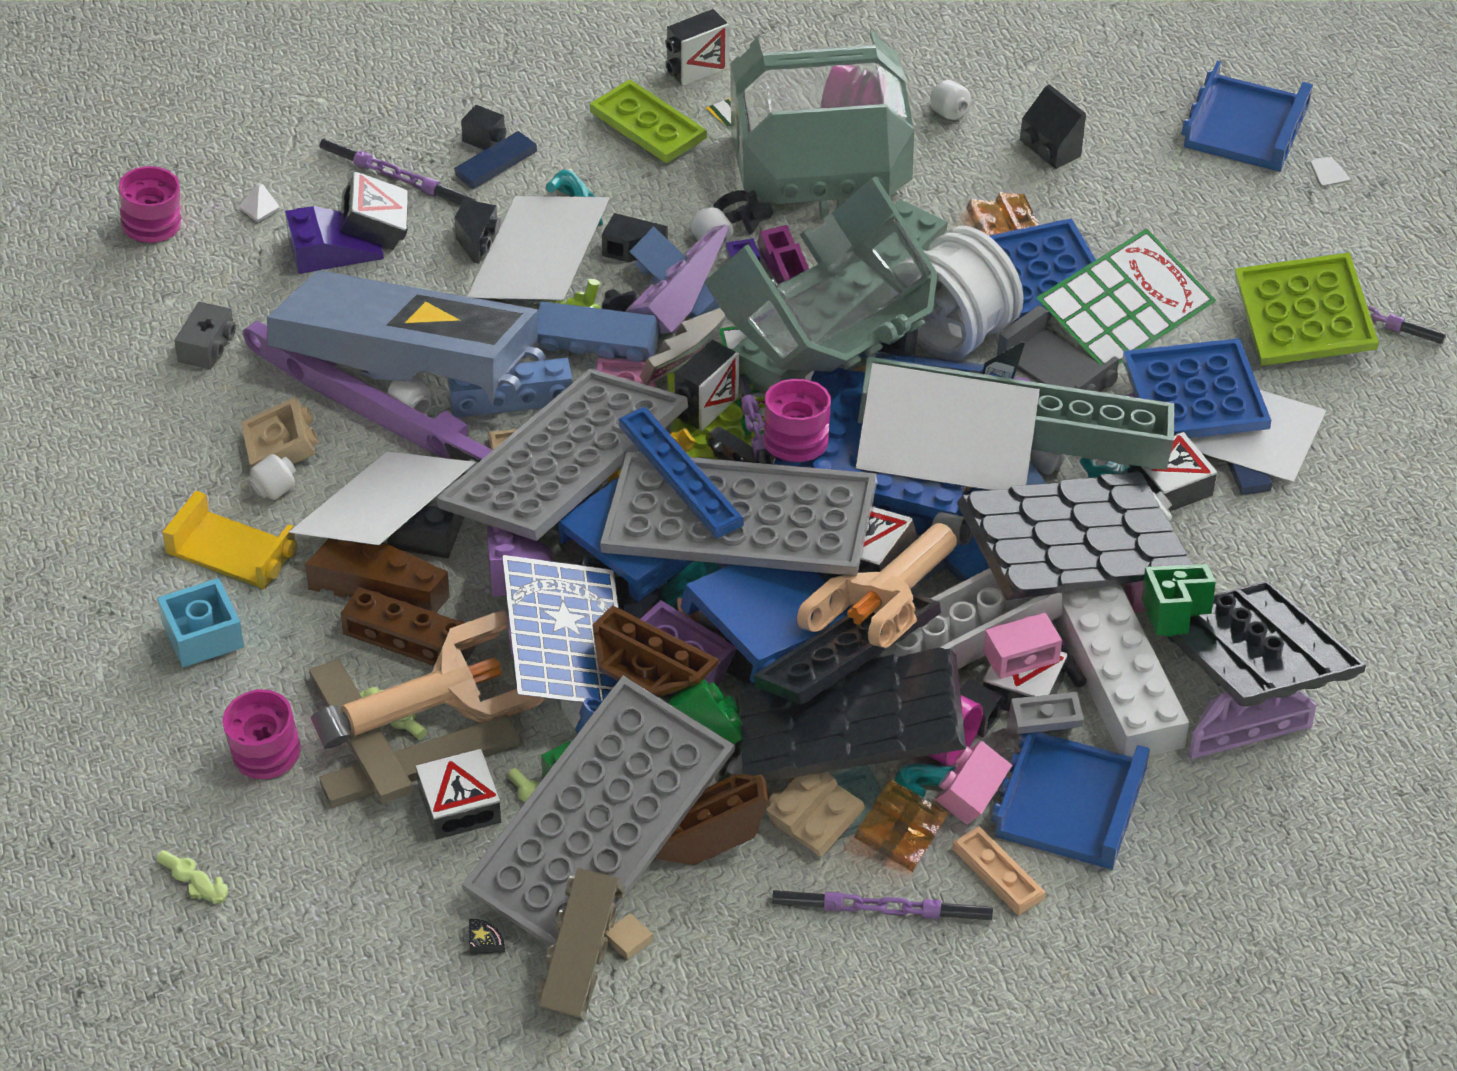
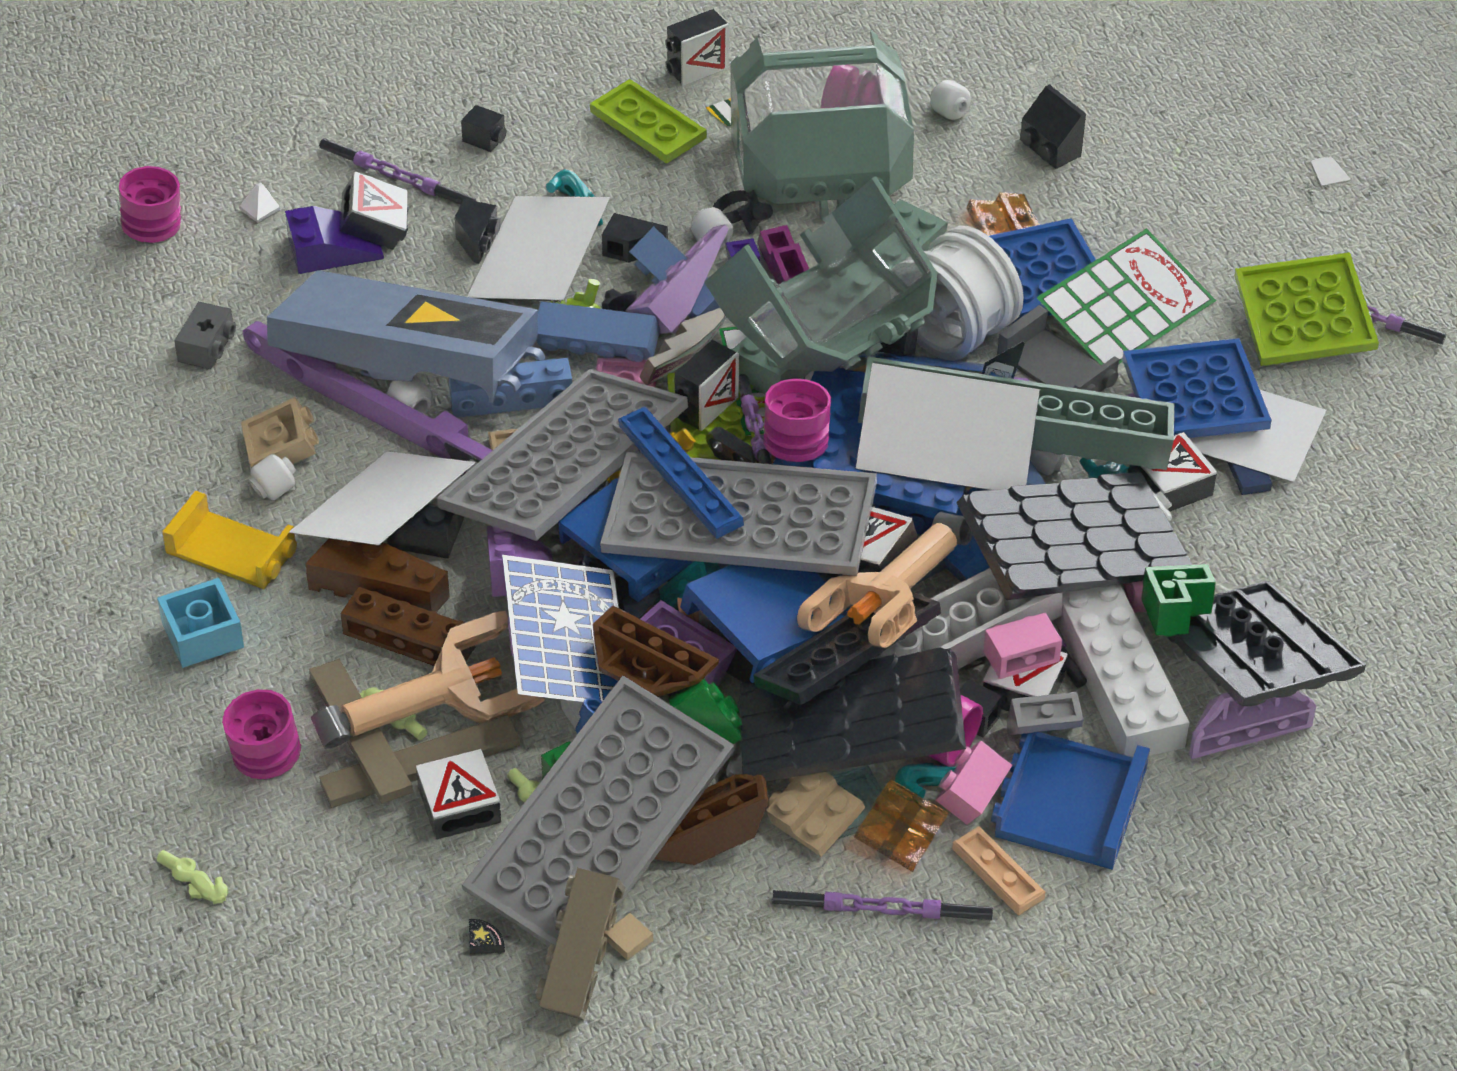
dark blue tile [454,131,537,189] -> none
blue panel [1181,60,1313,172] -> none

